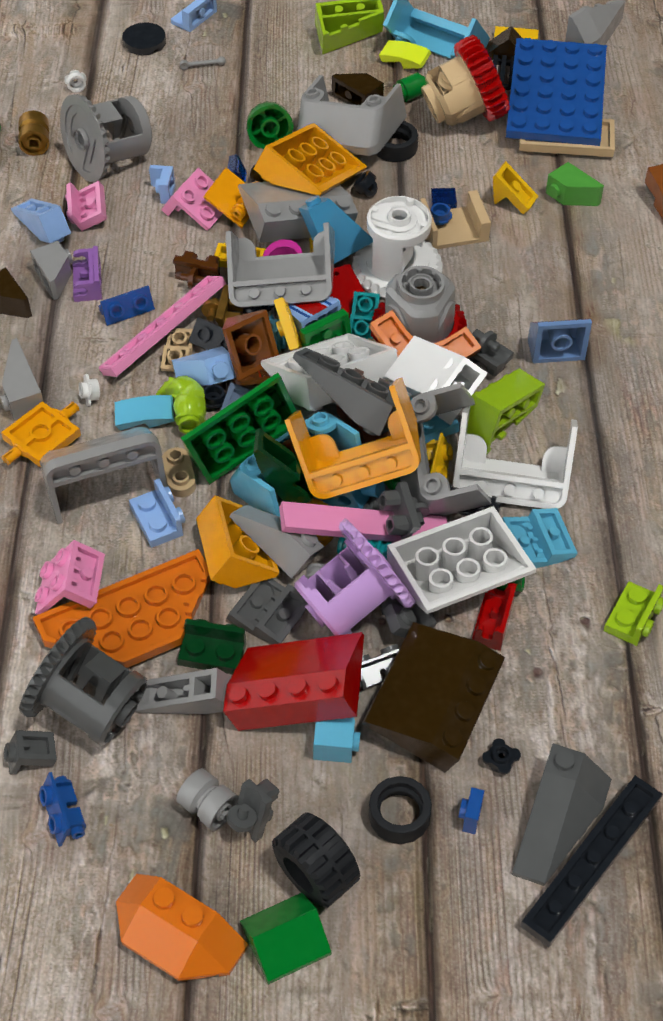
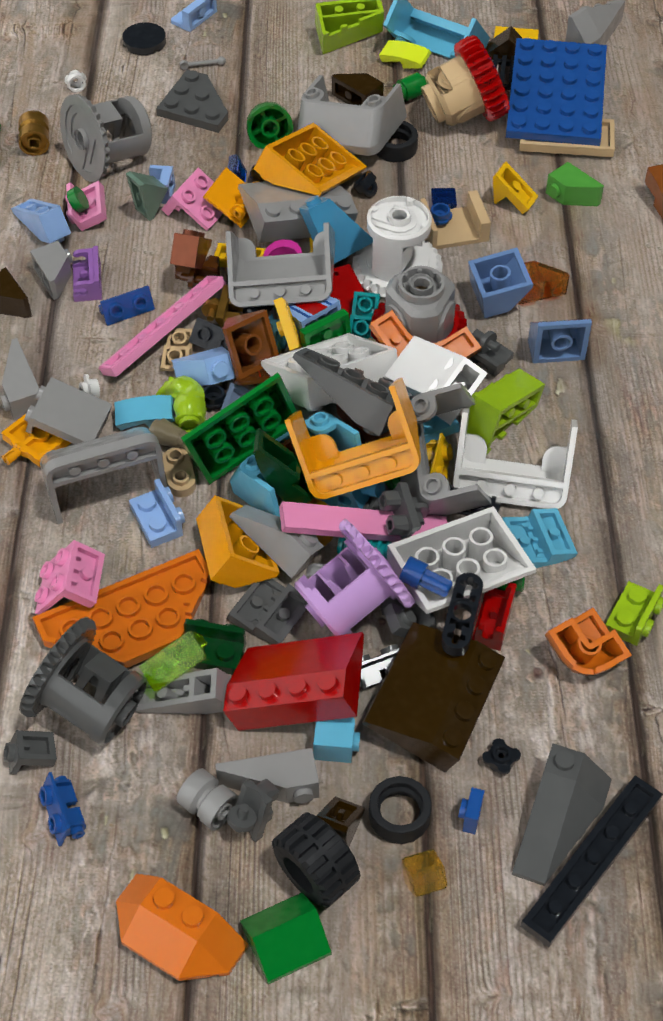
none -> light grey panel [24,377,112,444]
none -> green tile [67,186,89,213]
none -> sand green slope [126,171,168,221]
none -> clear neon green bracket [139,630,207,692]
none -> dark tan cone [149,418,188,449]
none -> dark grey plate [156,69,229,133]
none -> copper slope [170,229,212,269]
none -> light grey slope [215,748,319,804]
none -> dark brown slope [317,796,365,847]
none -> blue piece [399,556,453,597]
none -> clear yellow slope [402,849,447,896]
none -> black beam [441,573,483,656]
none -> medium blue slope [468,247,533,318]
none -> clear orange slope [518,261,569,305]
none -> orange brick [545,607,632,676]

